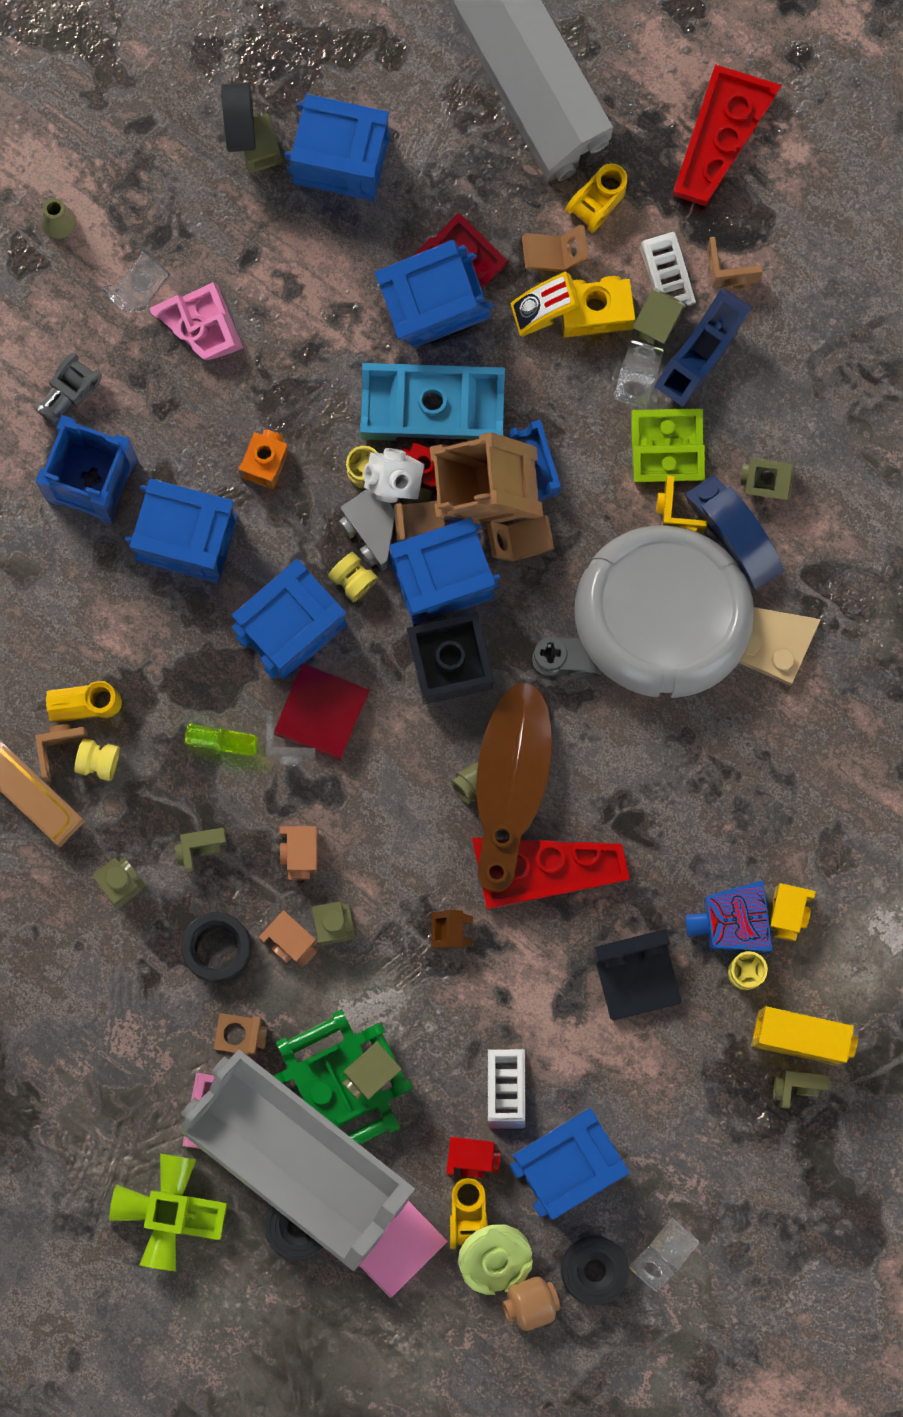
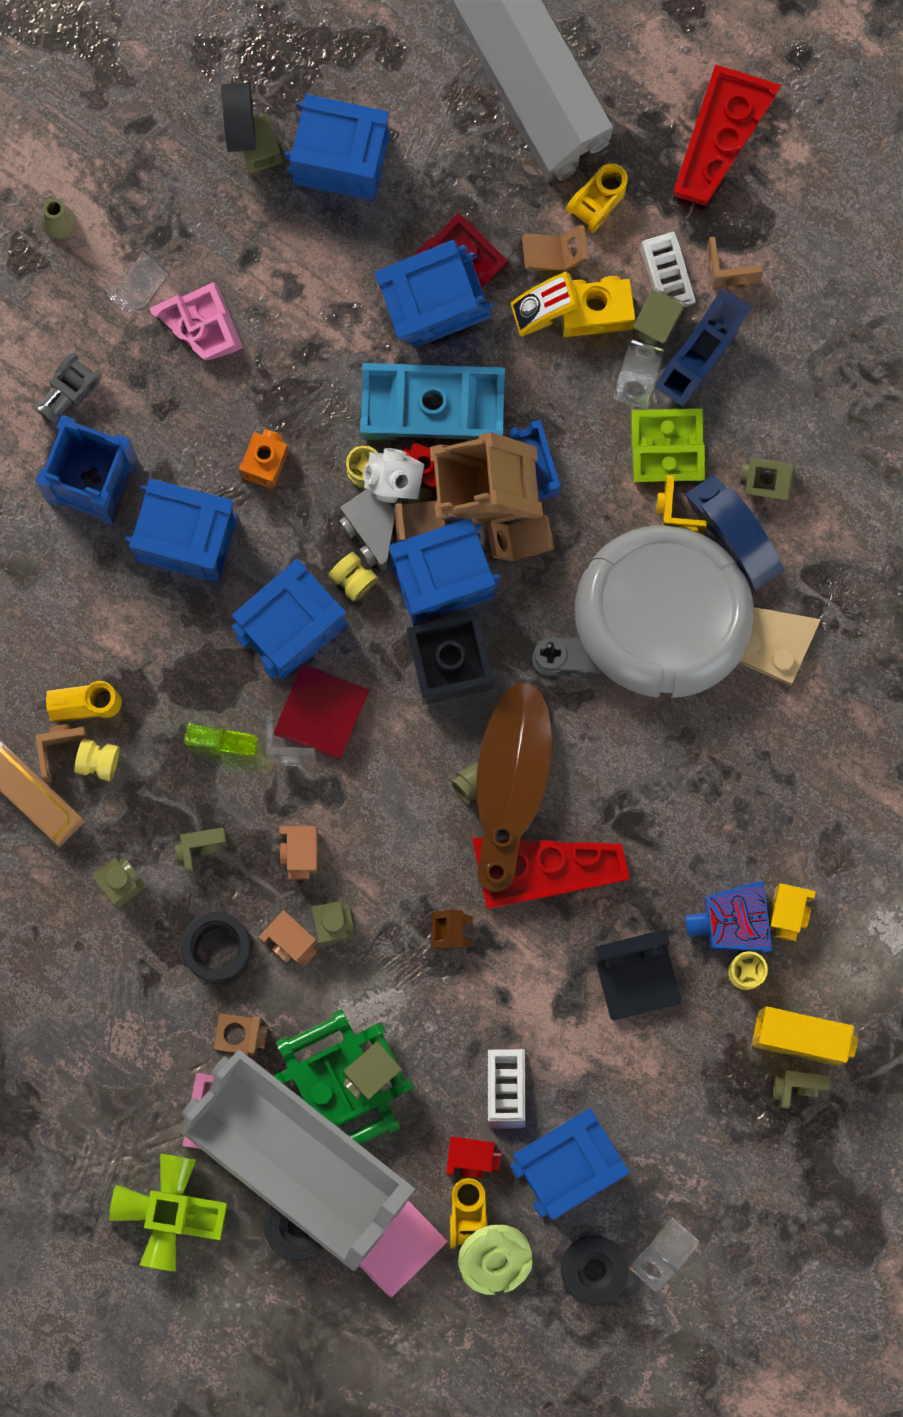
medium nougat head [502,1277,560,1331] -> none

